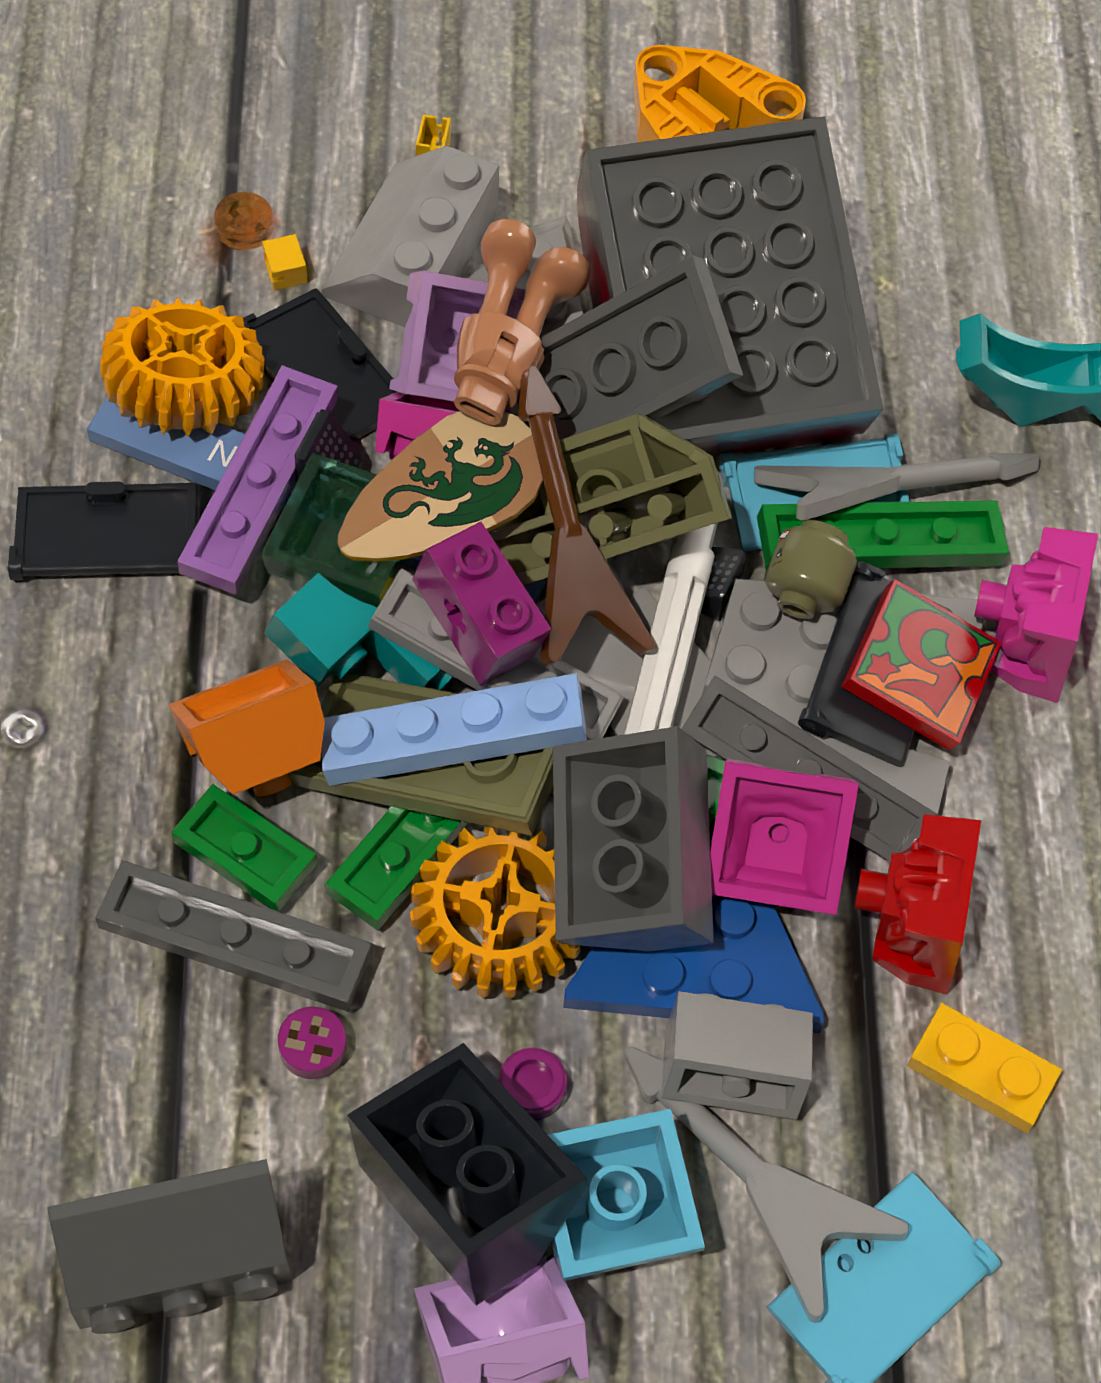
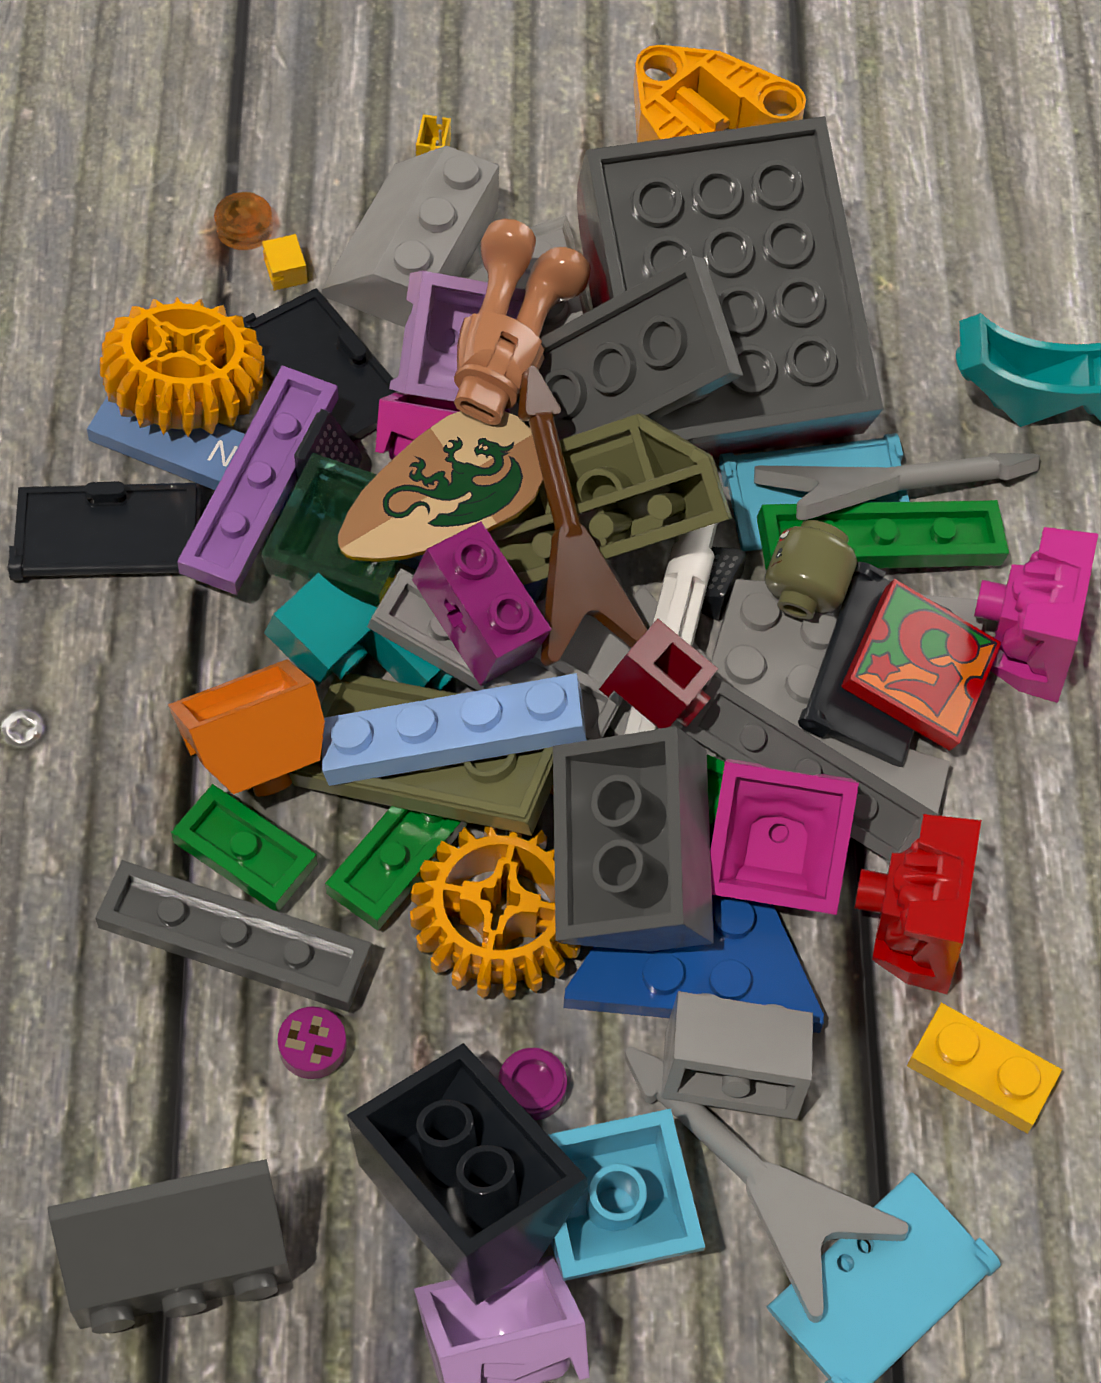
none -> dark red brick [599,619,718,729]

